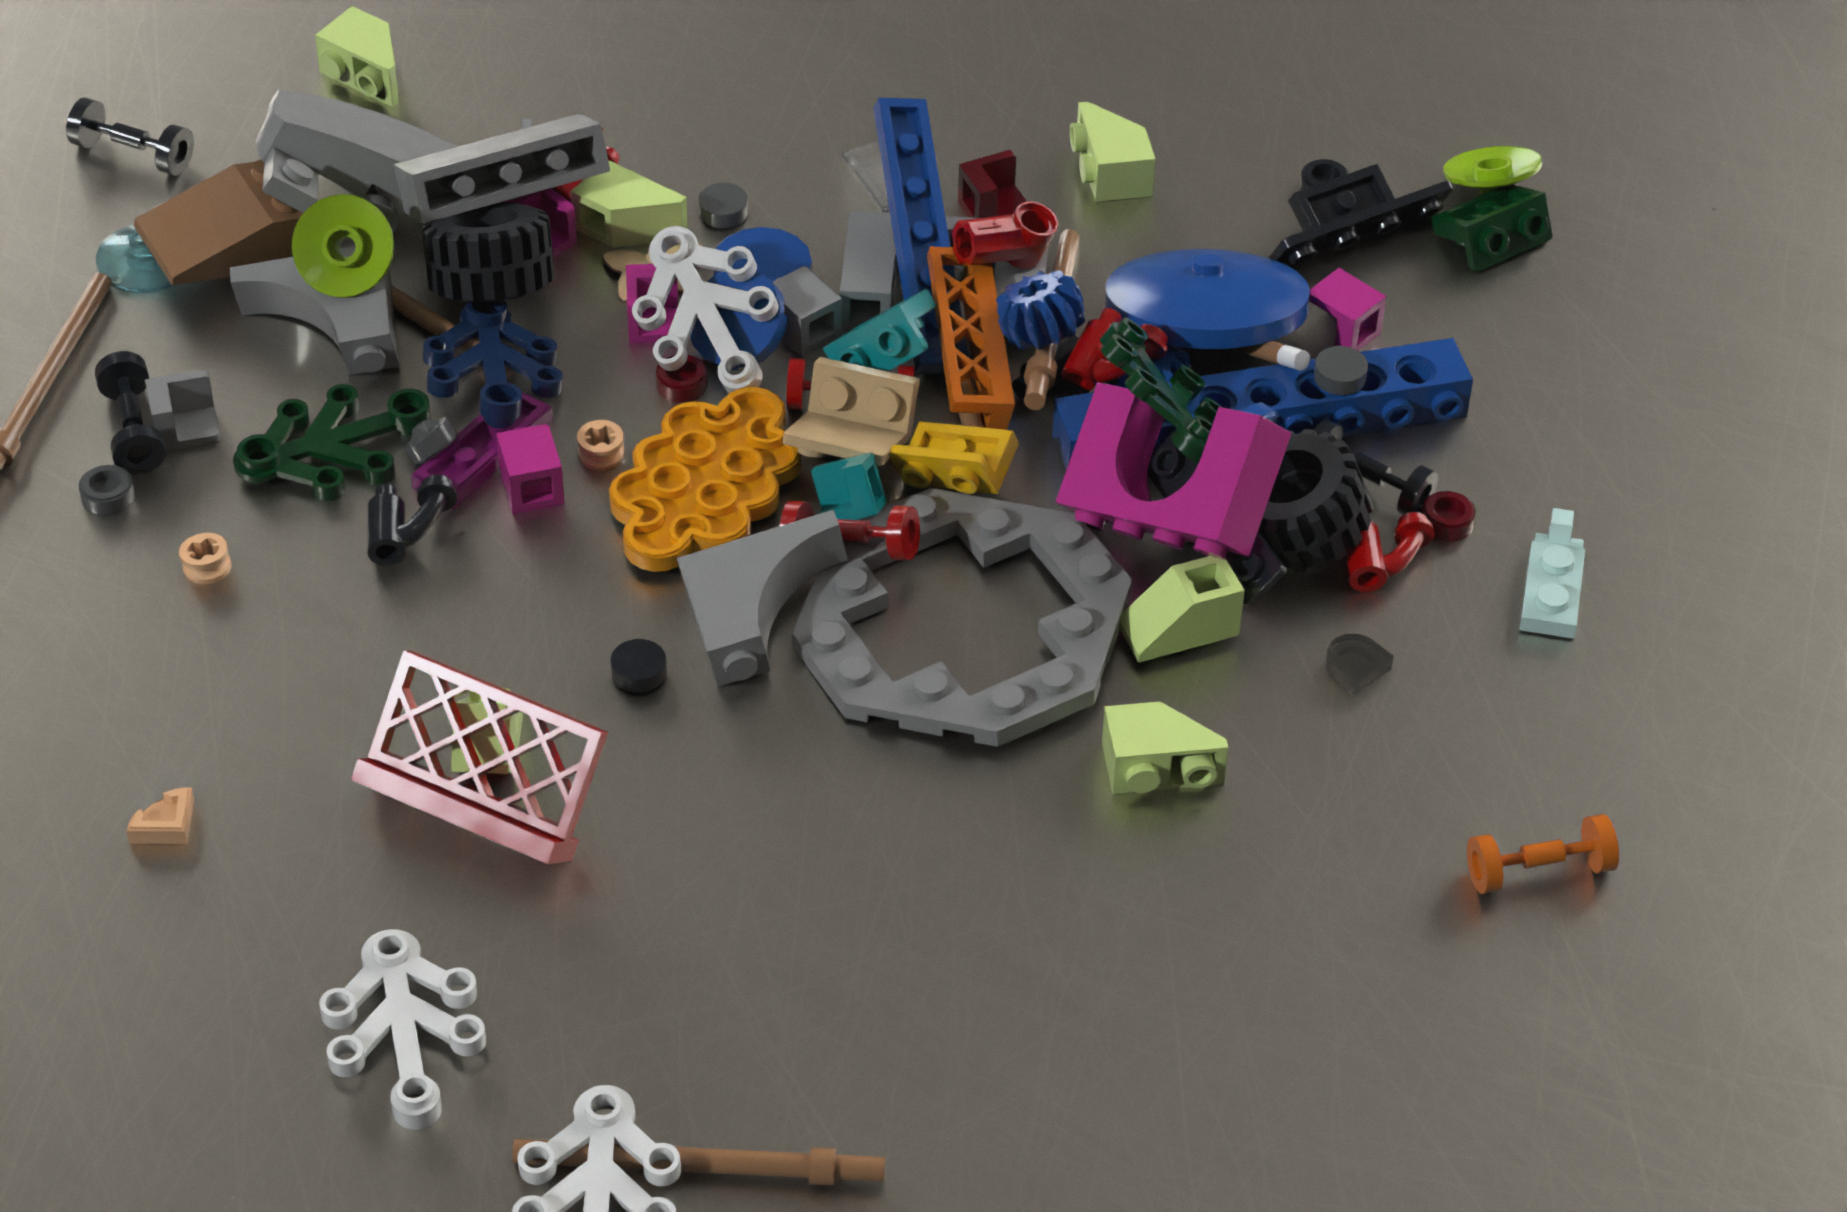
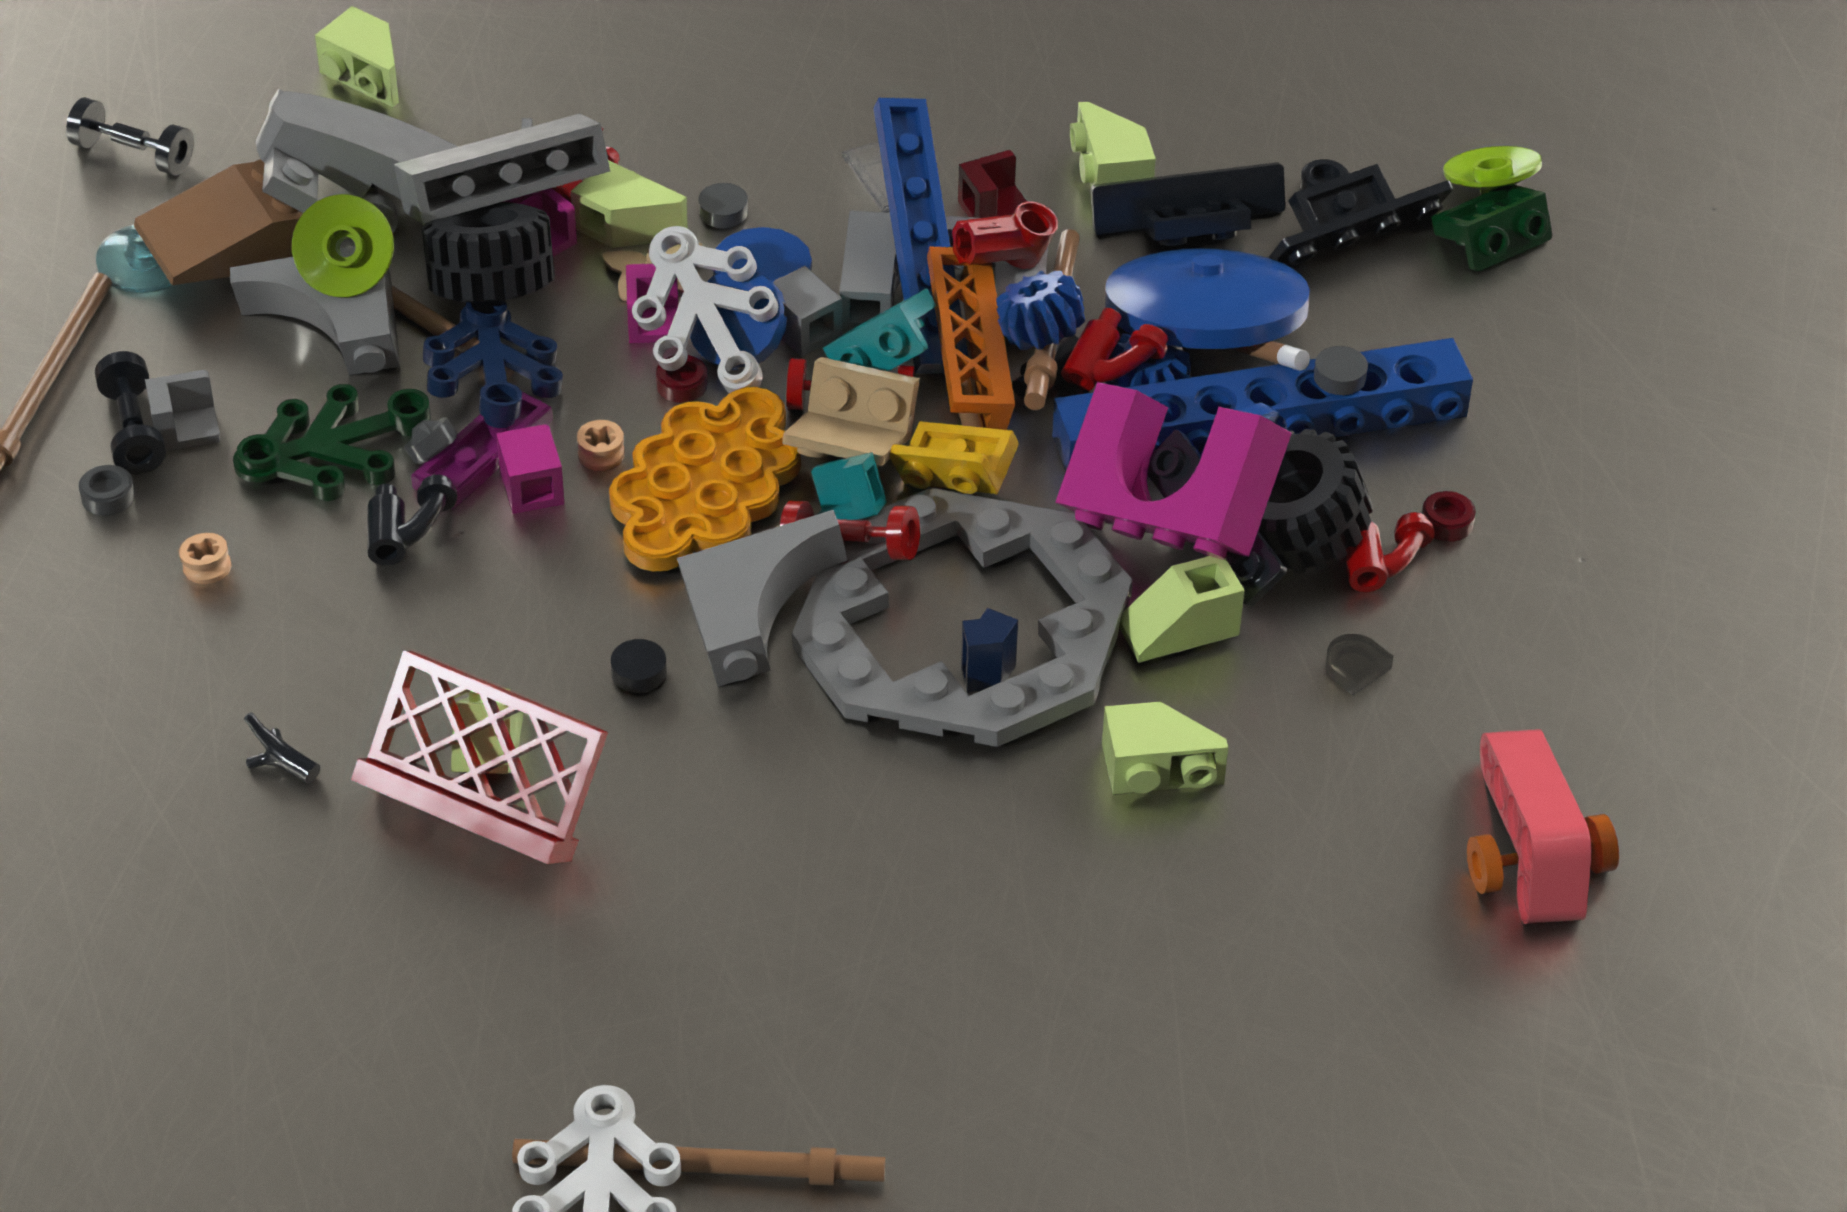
light nougat tile [127,787,194,844] -> none
white plant [319,929,486,1130] -> none
dark green plant [1100,318,1222,464] -> none
dark pink panel [1309,268,1386,351] -> none
black wheel [1314,419,1438,515] -> none
light aqua hinge [1519,508,1585,639] -> none
none -> black bar [244,712,320,784]
none -> dark blue piece [961,608,1018,693]
none -> black bracket [1090,162,1286,246]
none -> coral beam [1480,729,1591,924]

